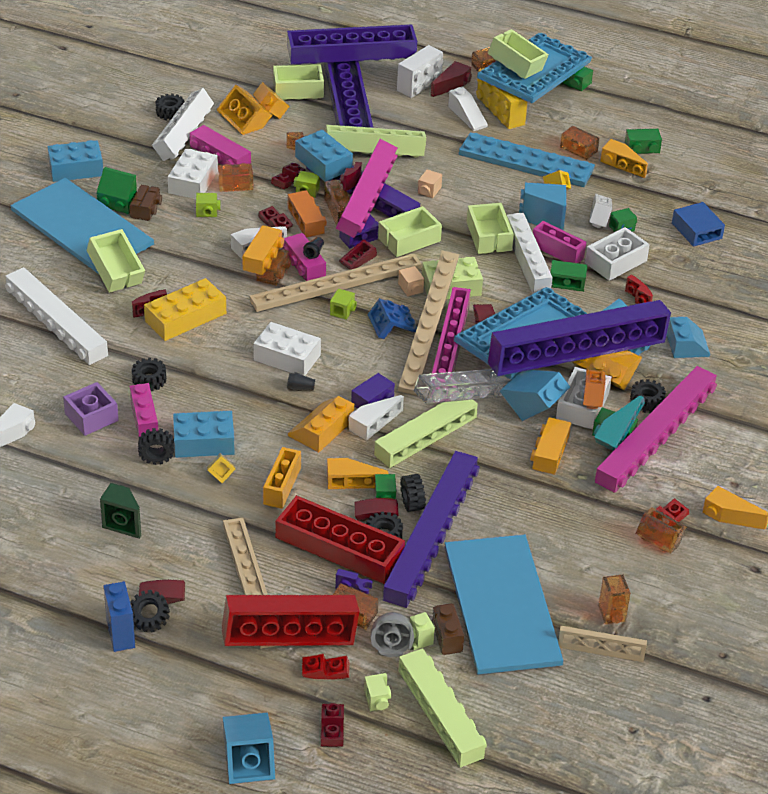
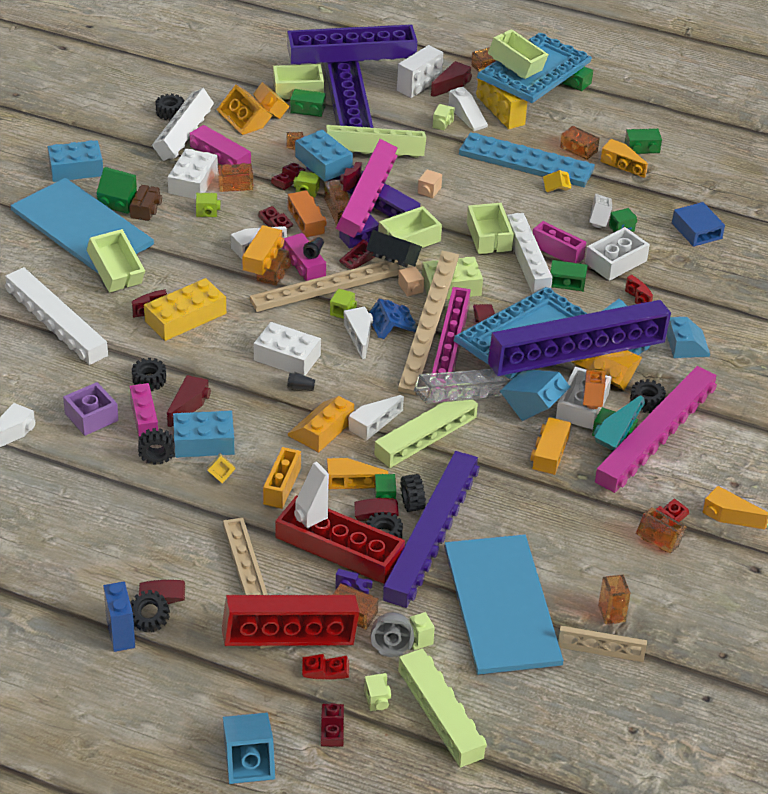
dark green slope [100,483,141,539] -> none
dark purple brick [351,373,395,409] -> none
reddish brown brick [432,603,464,655] -> none
dark azure slope [519,182,567,230] -> none
none -> dark red slope [167,375,211,427]
none -> green brick [290,89,326,117]
none -> white slope [294,462,329,528]
none -> white slope [344,306,373,359]
none -> black brick [366,230,422,268]
none -> yellowish green brick [432,104,455,130]

